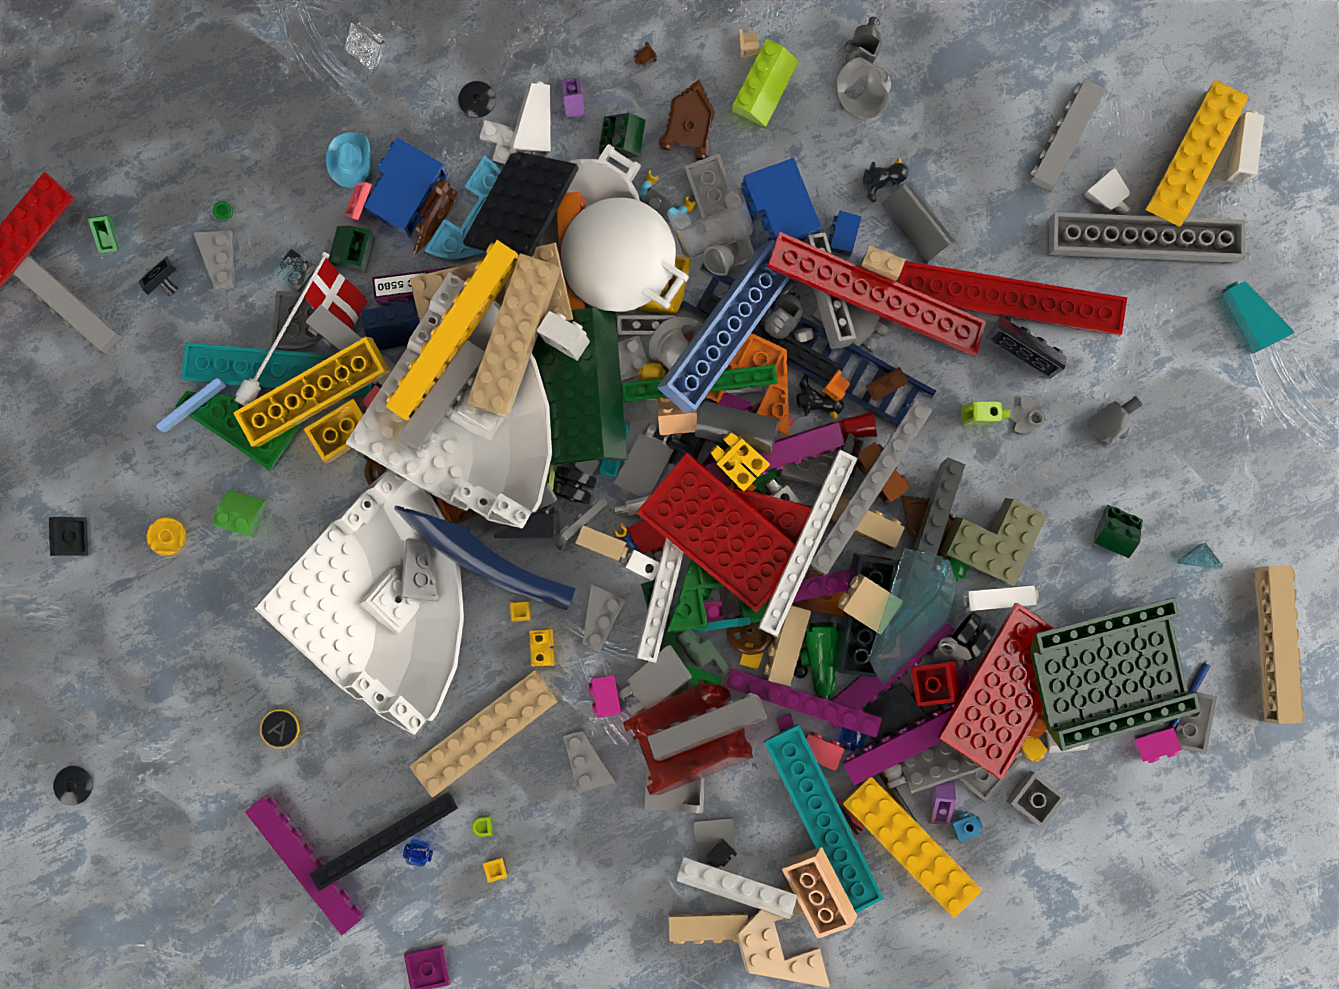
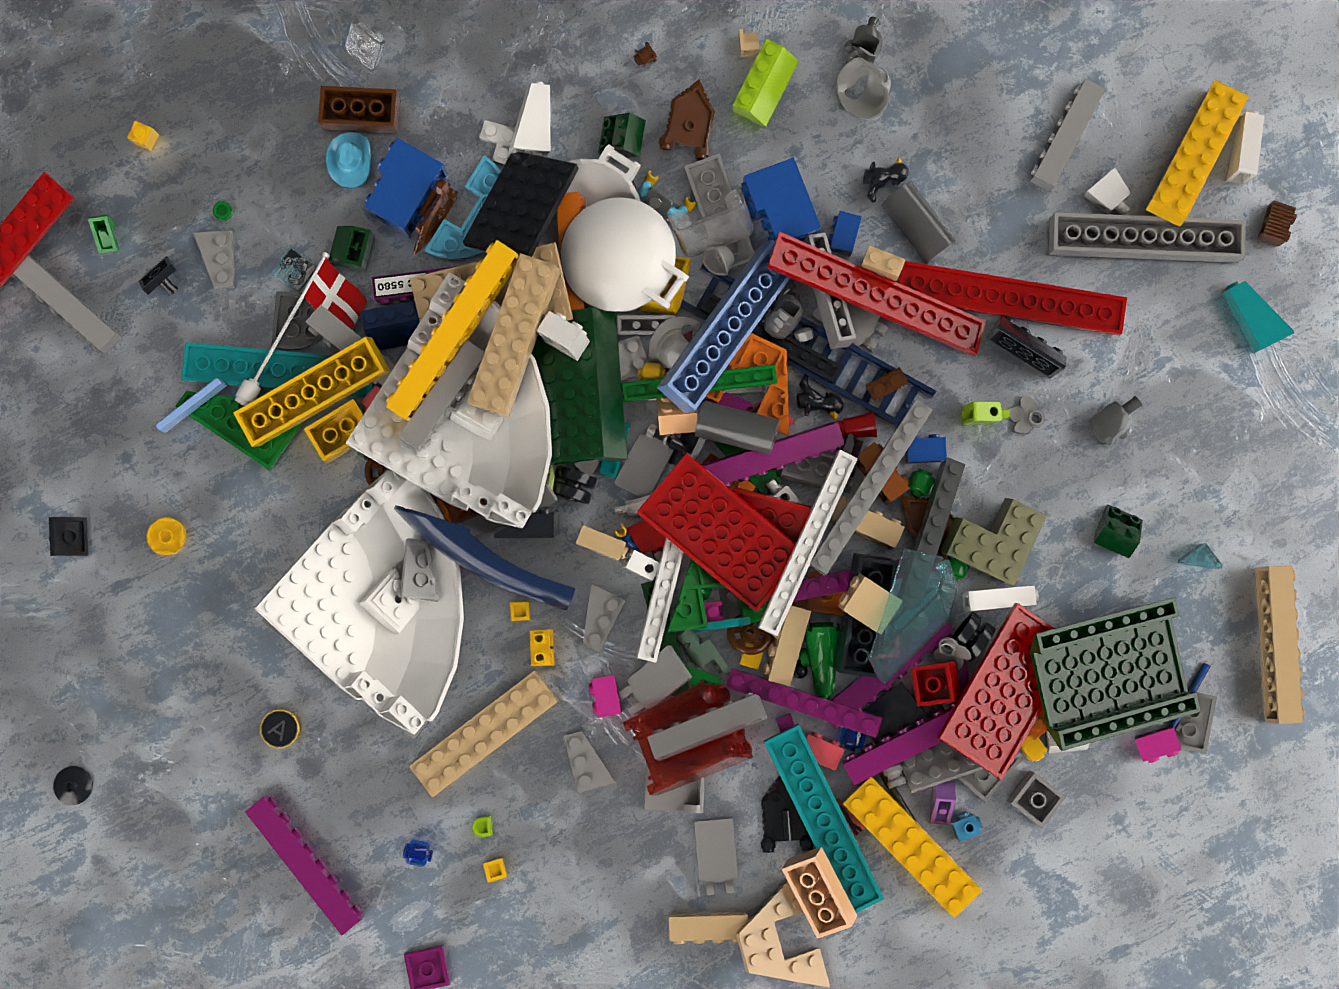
bright green slope [212,490,265,537] -> none
black plate [310,792,458,891] -> none
coral tile [344,181,372,220] -> none
black dish [458,81,496,118] -> none
light grey wing [555,498,608,550] -> none
medium lavender slope [561,77,585,118] -> none
white brick [677,858,798,919] -> none
black brick [707,839,737,868] -> none
yellow hips [710,432,770,491] -> none
orange panel [822,370,850,402] -> none
none -> yellow brick [127,121,159,151]
none -> reddish brown brick [318,86,400,133]
none -> black shield [760,775,814,853]
none -> blue brick [905,434,947,464]
none -> green head [908,469,935,498]
none -> reddish brown brick [1258,200,1297,246]

